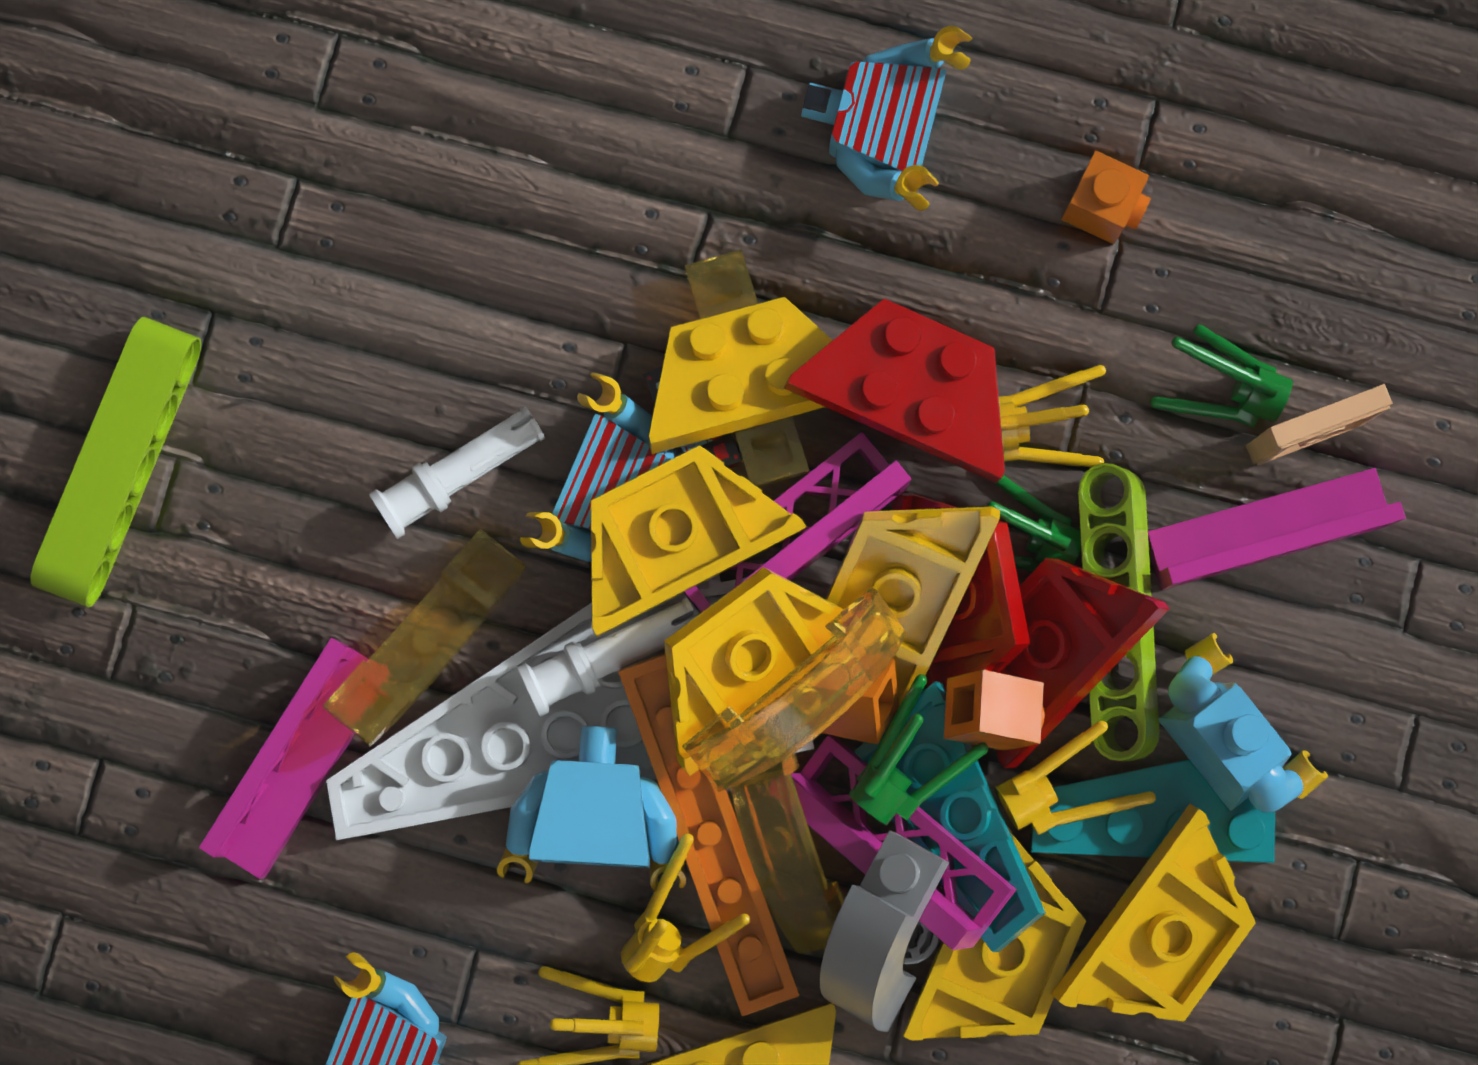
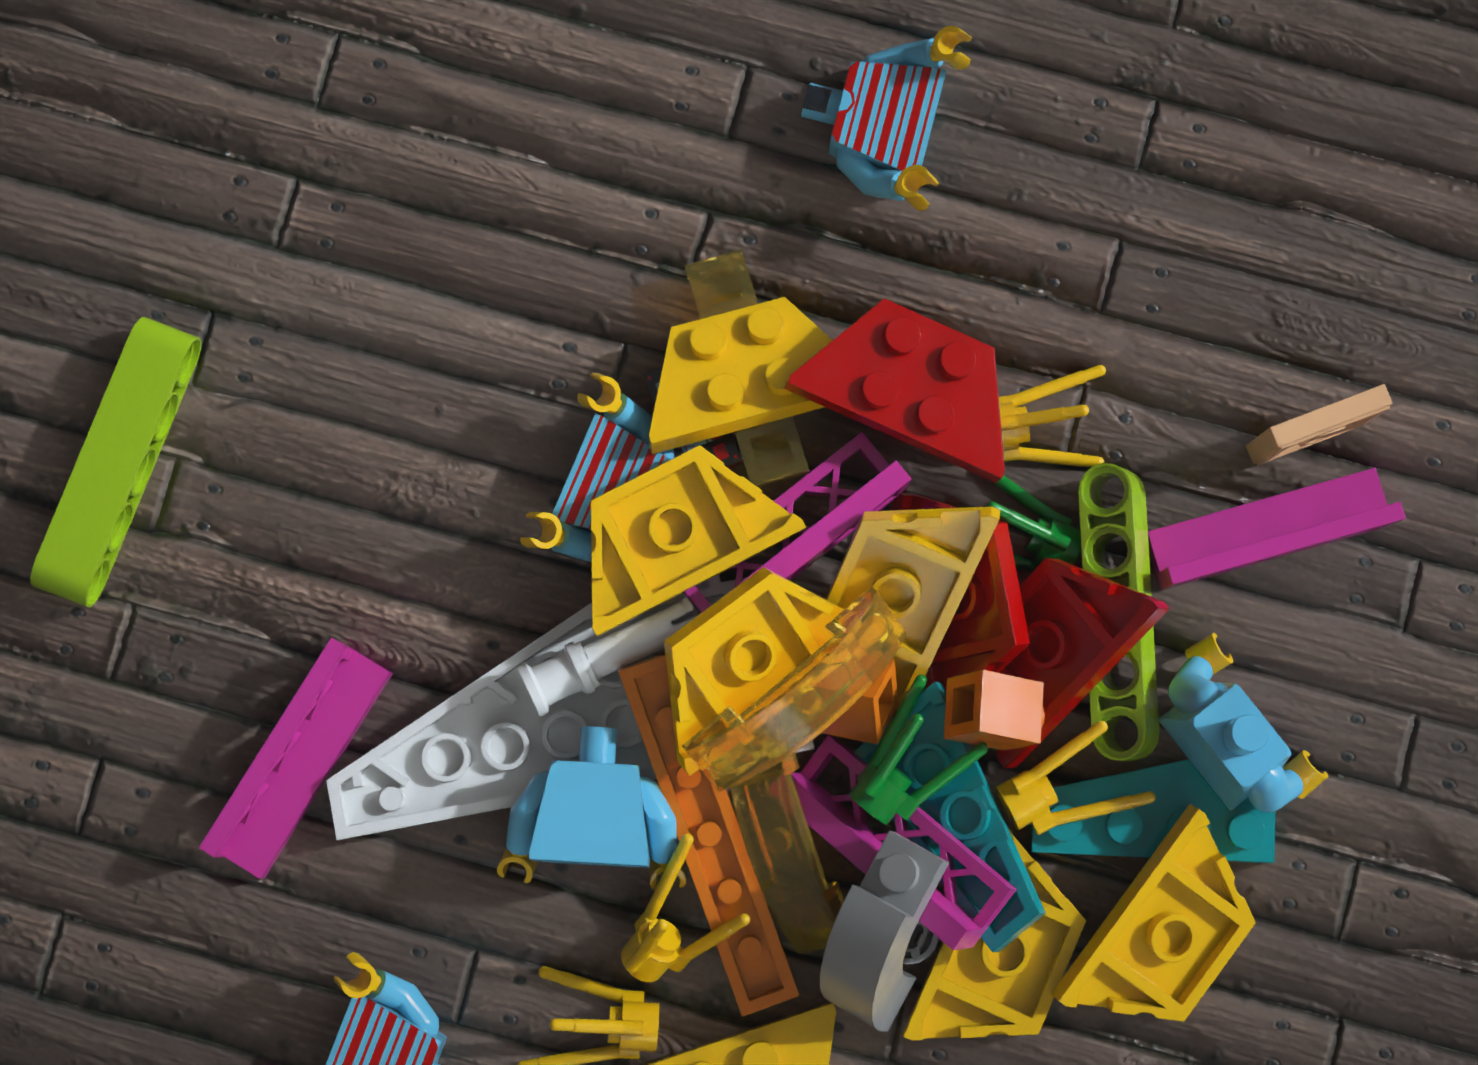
clear yellow slope [323,529,526,747] -> none
white pin [369,406,545,539] -> none
orange brick [1061,150,1151,245] -> none
green plant [1150,324,1293,428] -> none

